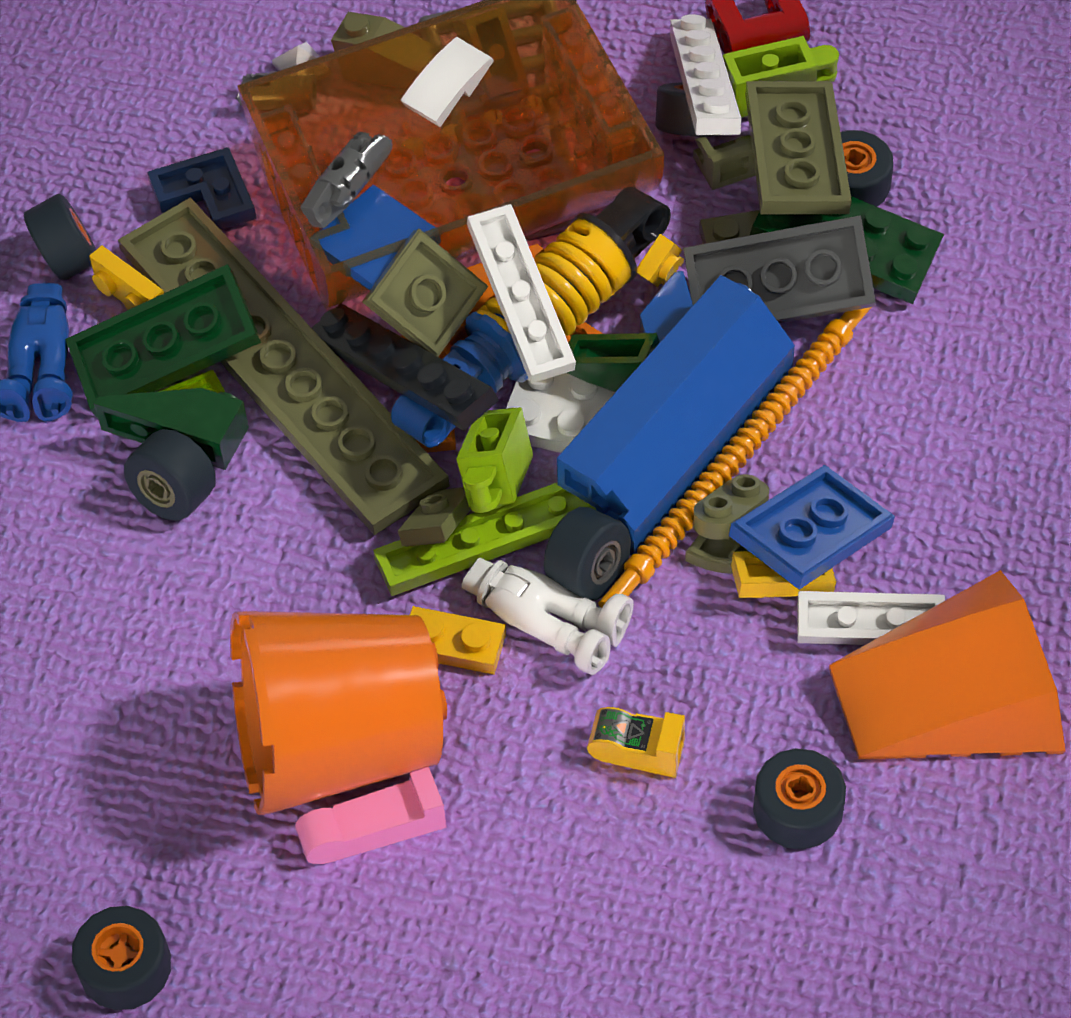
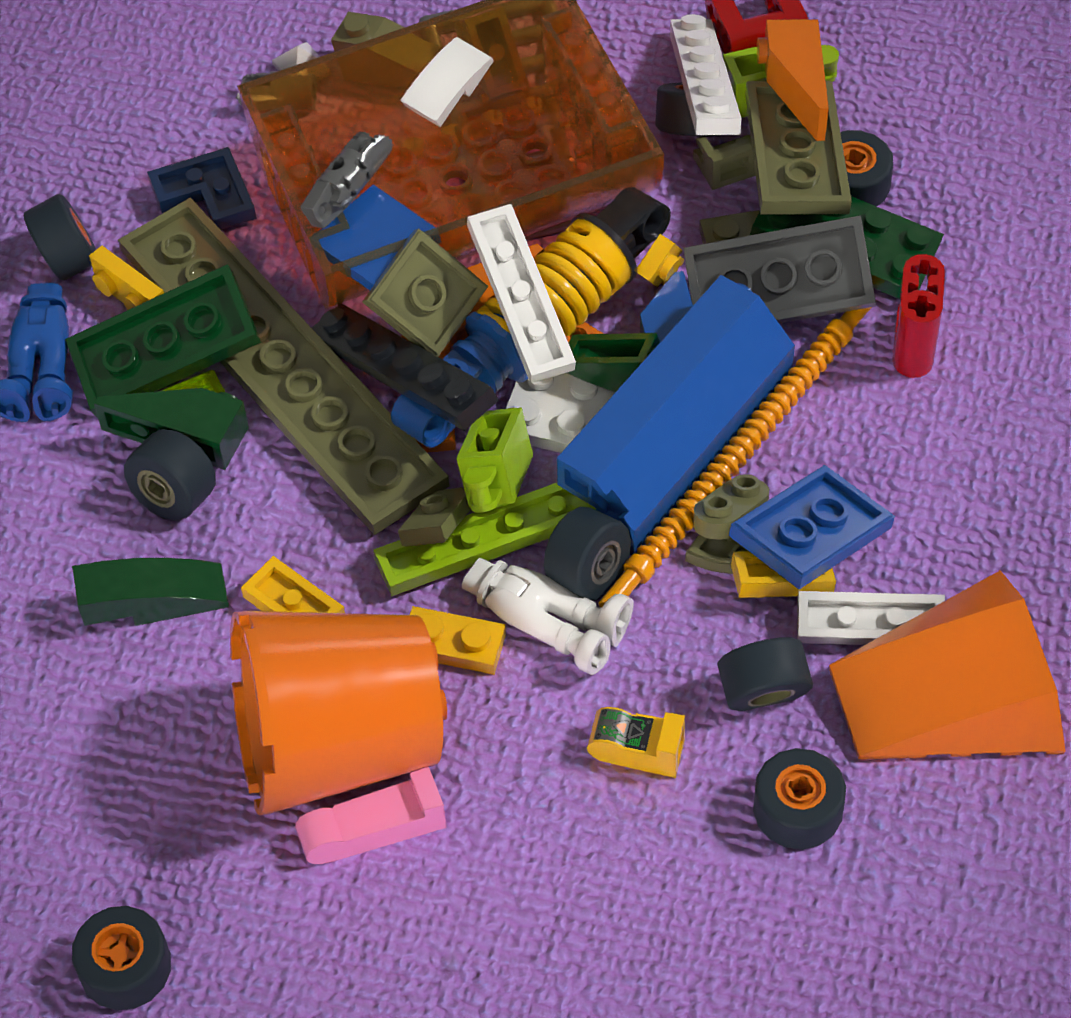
none -> dark green slope [72,558,229,626]
none -> yellow plate [241,556,345,613]
none -> black wheel [717,637,813,711]
none -> orange slope [757,19,829,141]
none -> red connector [893,254,945,378]

